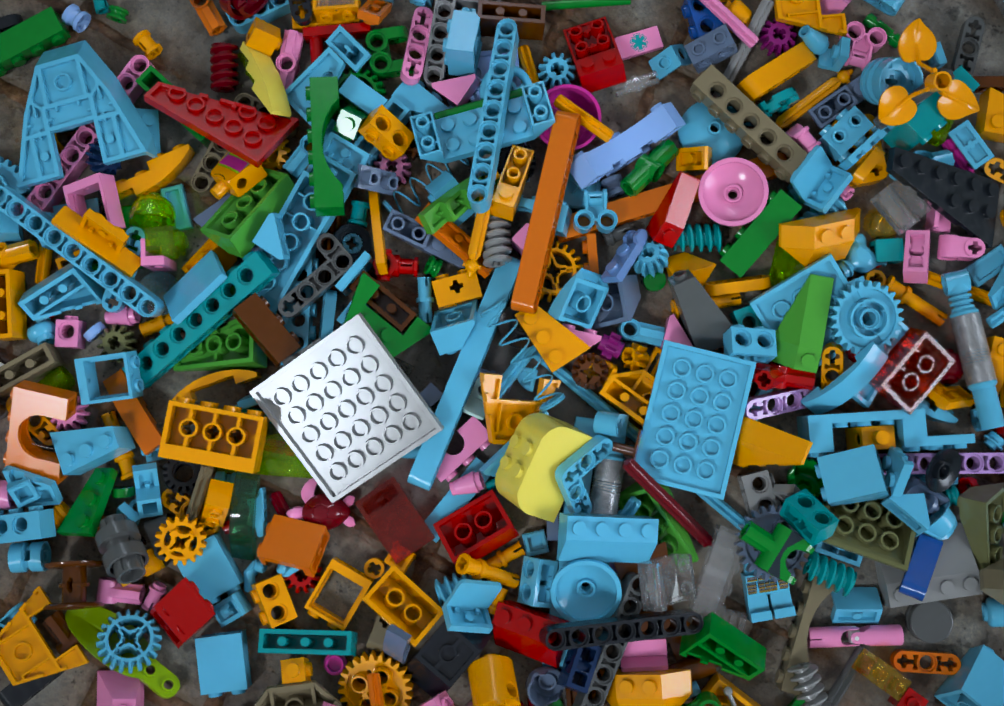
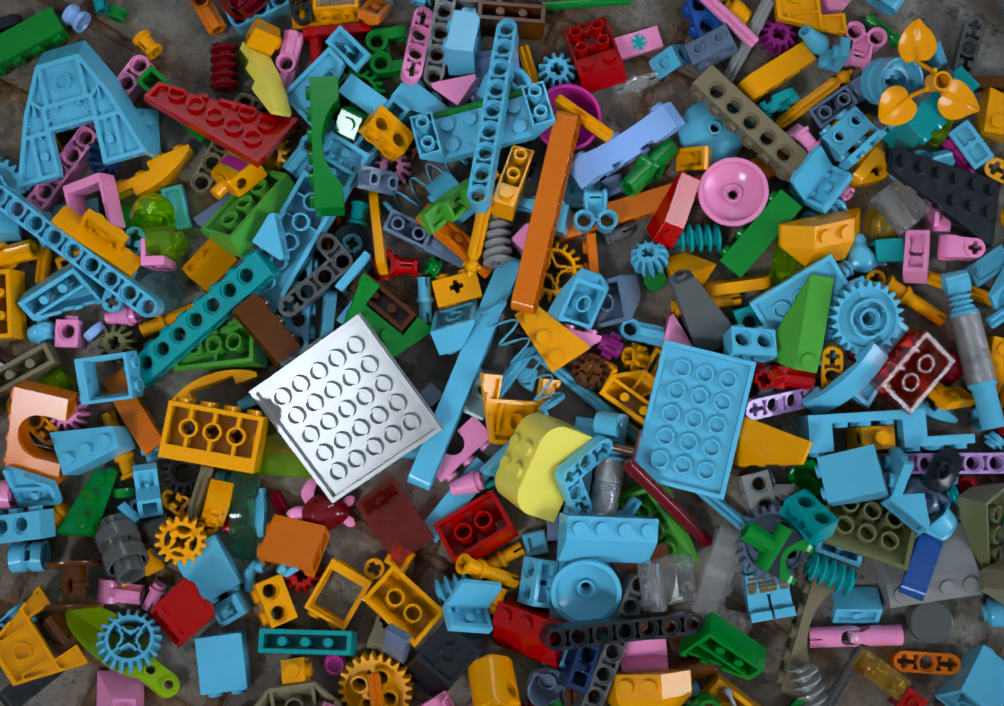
medium azure slope [7,478,41,508] -> none
medium azure tile [163,250,227,325] -> none
medium blue hinge [600,229,648,283] -> none

